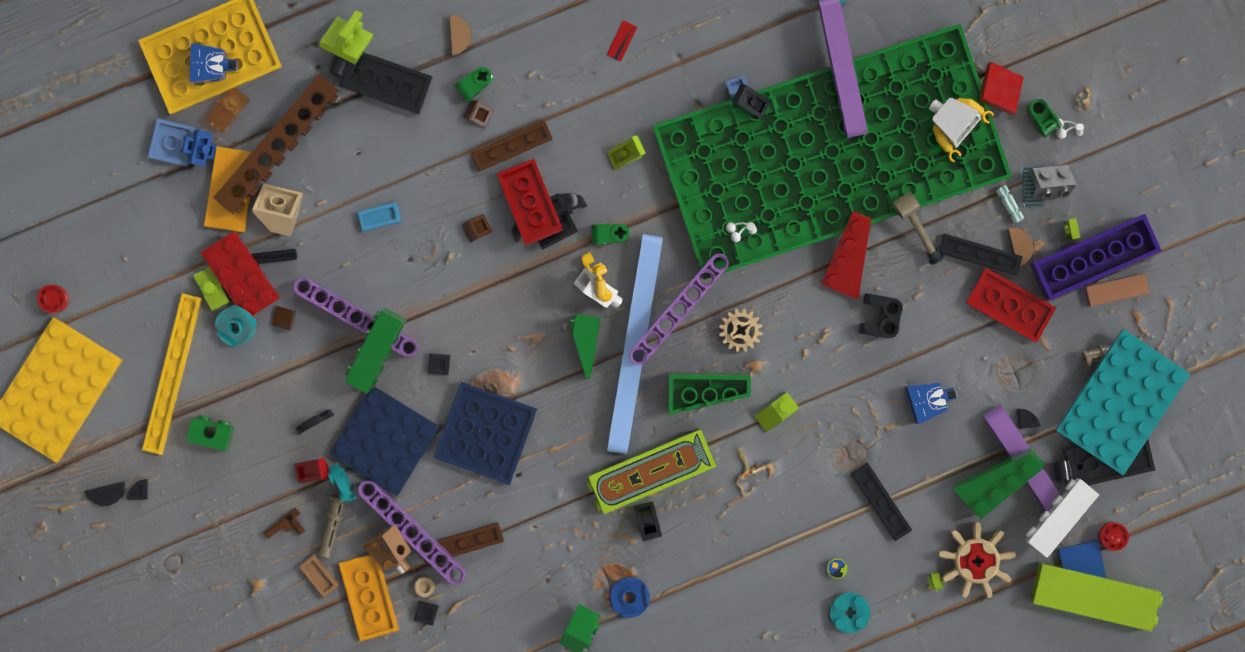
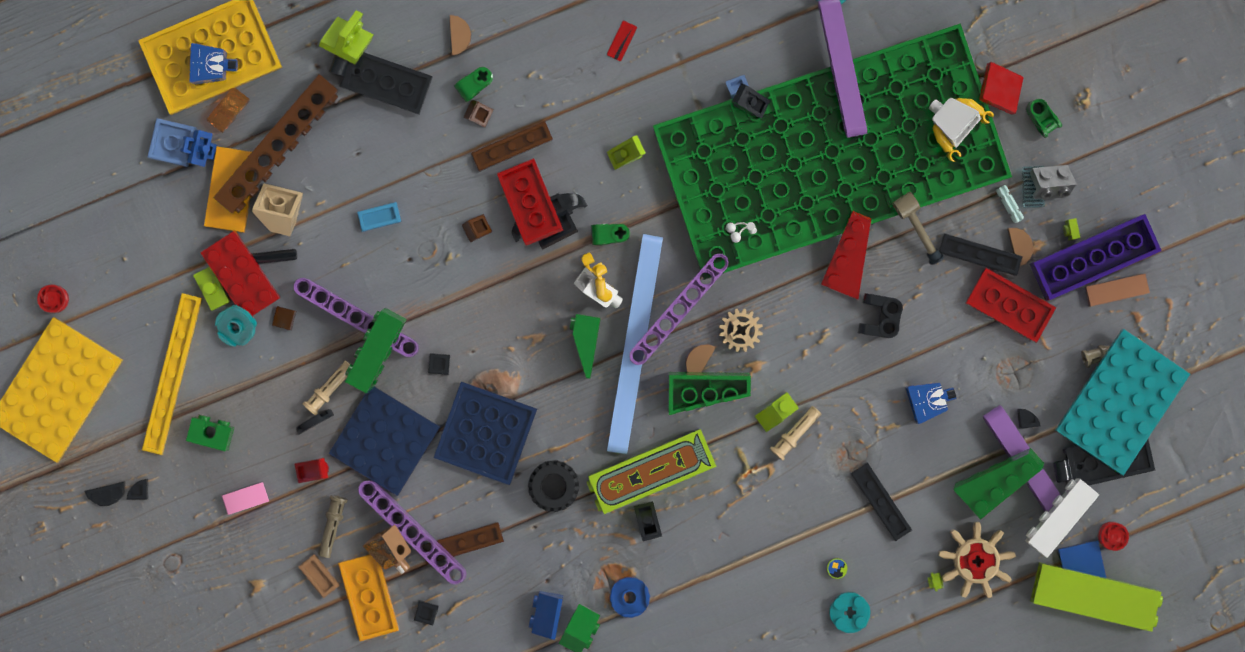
reddish brown hose [263,508,305,539] -> none
teal plate [328,462,357,502] -> none
tan tile [414,576,435,597] -> none
white piece [1056,119,1084,139] -> none
none -> bright pink slope [222,482,269,515]
none -> tan pin [302,360,350,416]
none -> black tyre [528,460,579,512]
none -> blue slope [529,591,563,640]
none -> medium nougat tile [686,344,716,372]
none -> tan pin [770,406,822,461]

